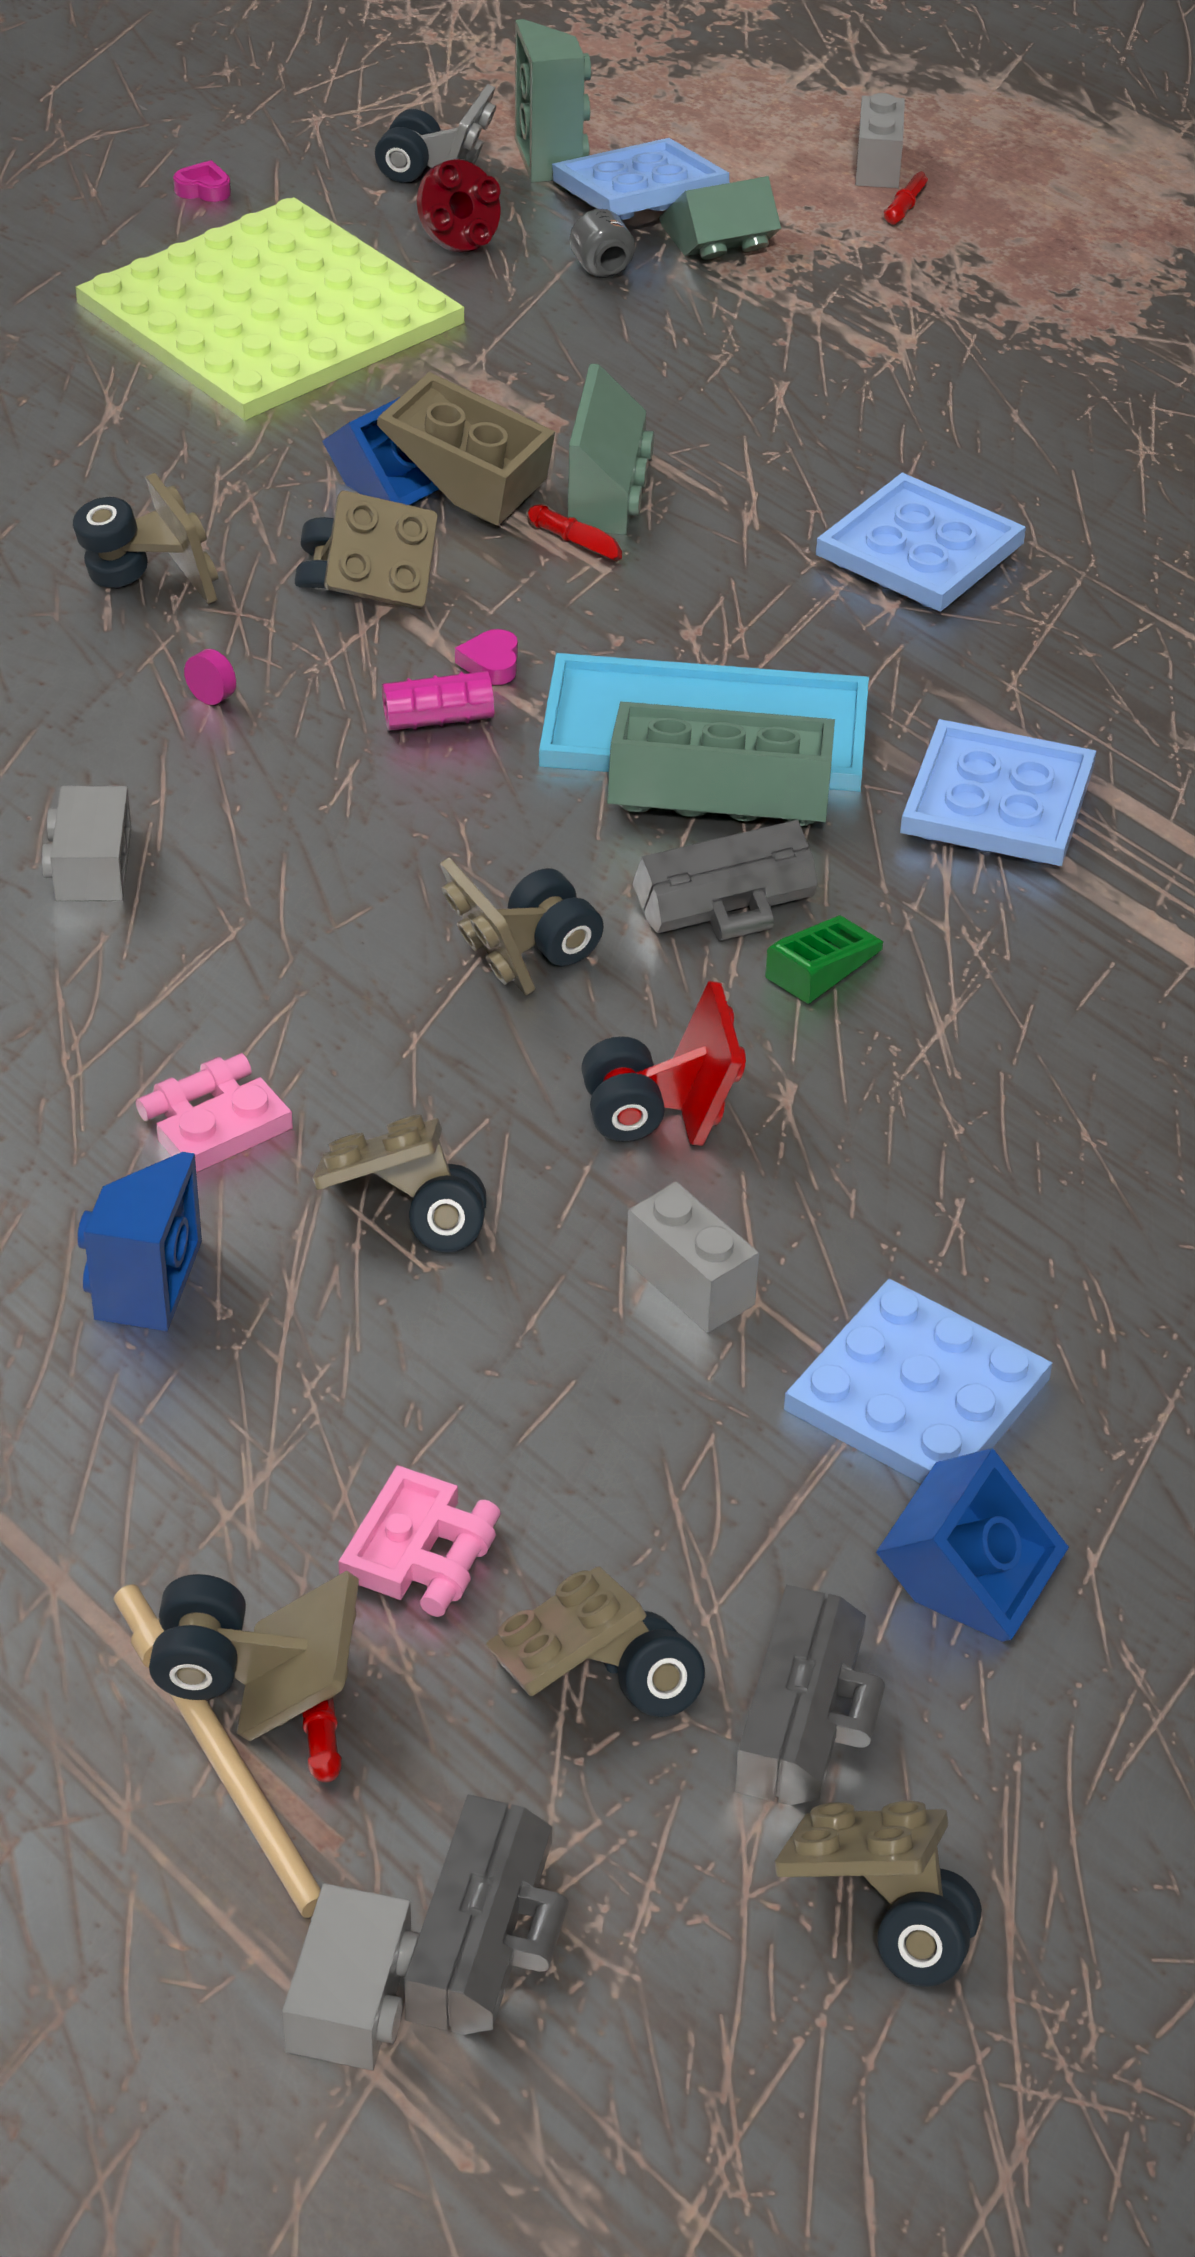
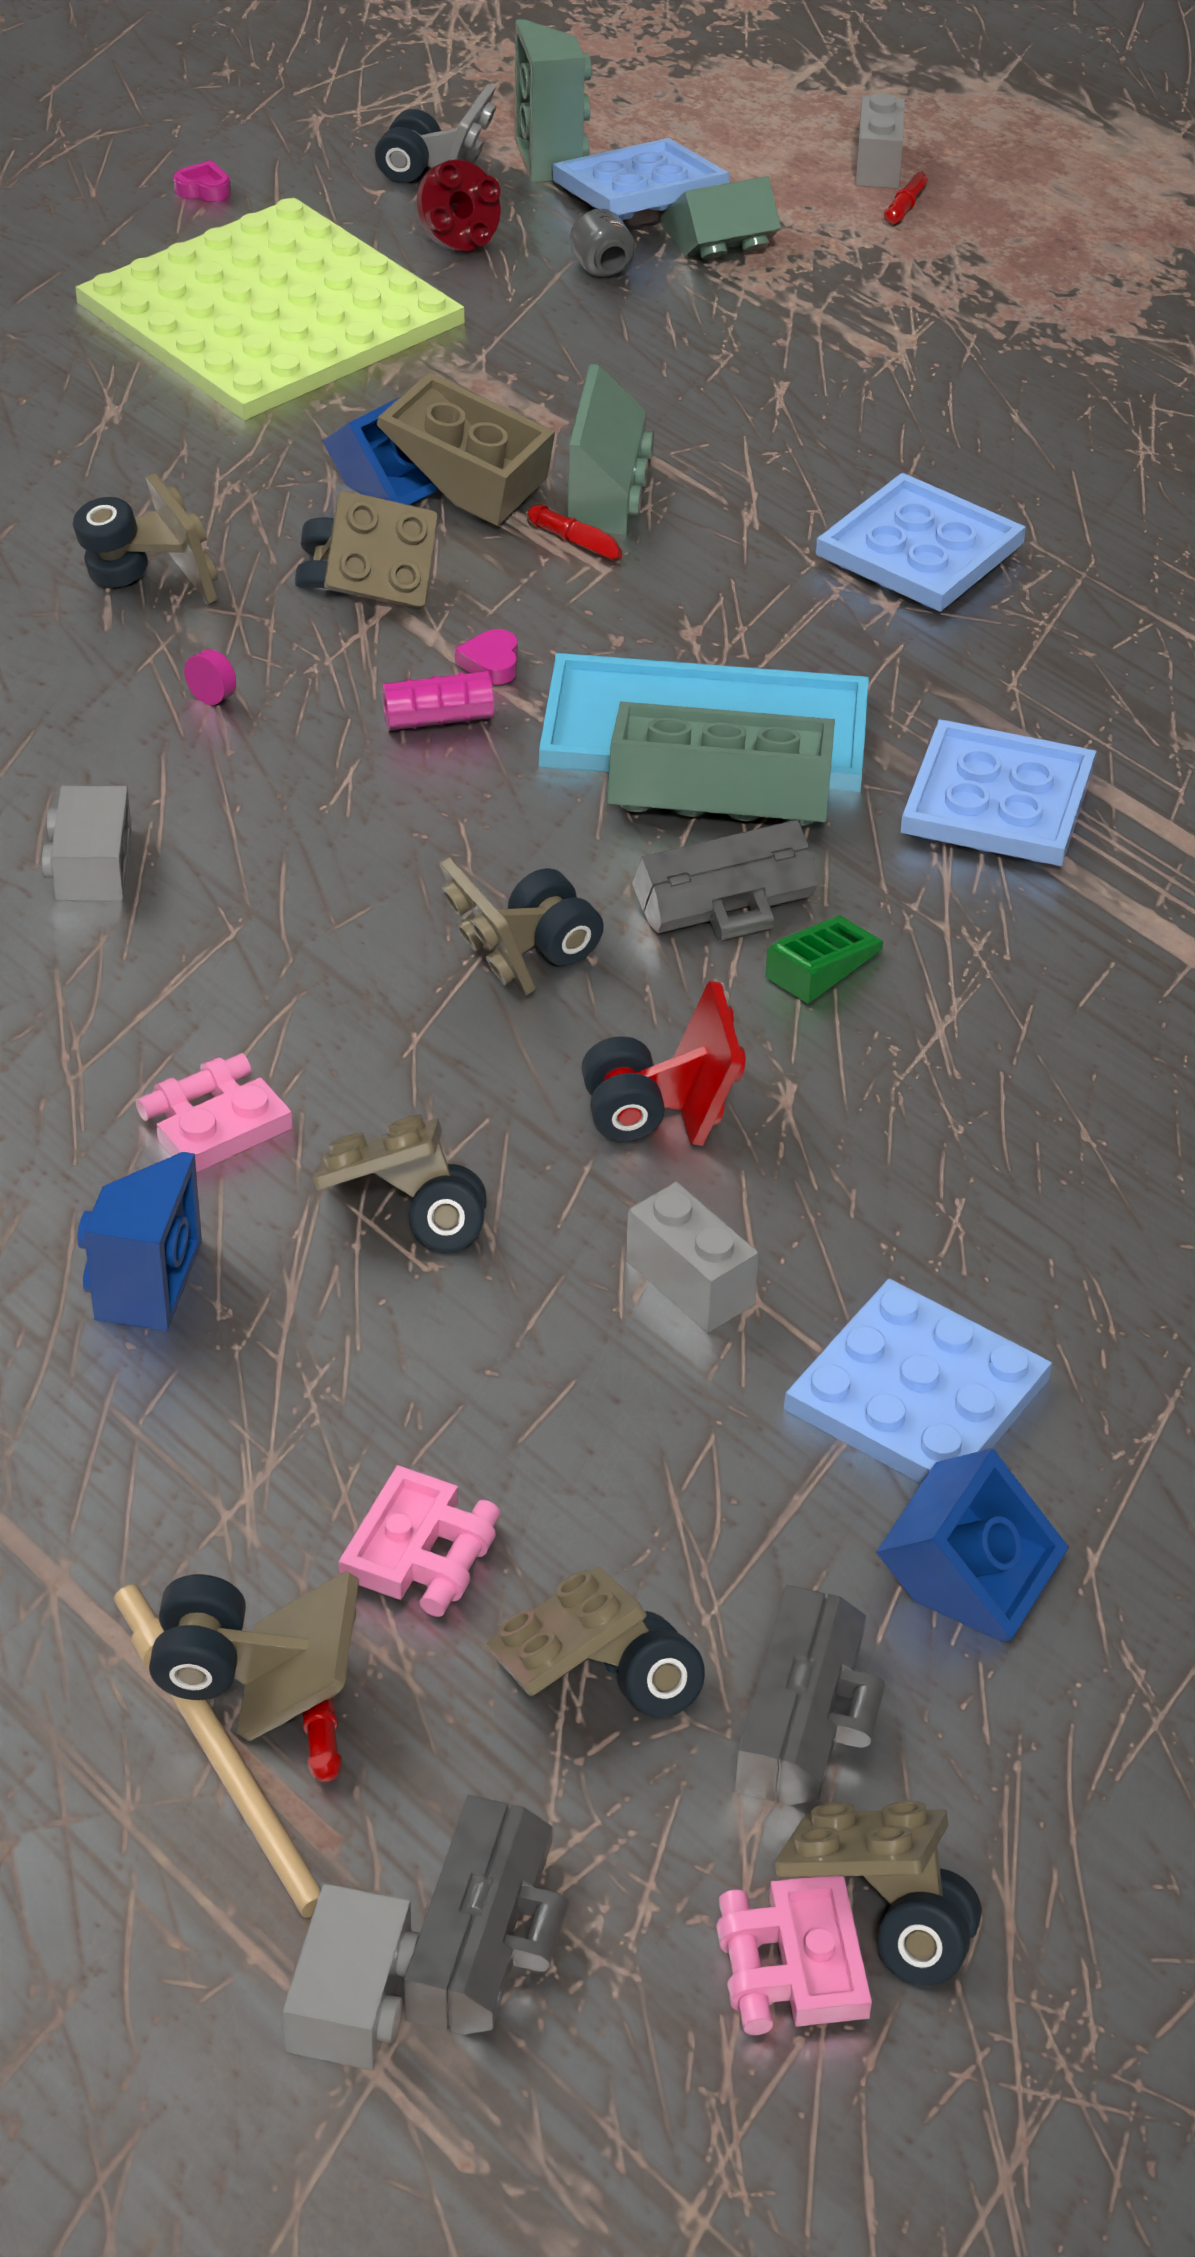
none -> bright pink plate [716,1876,872,2035]

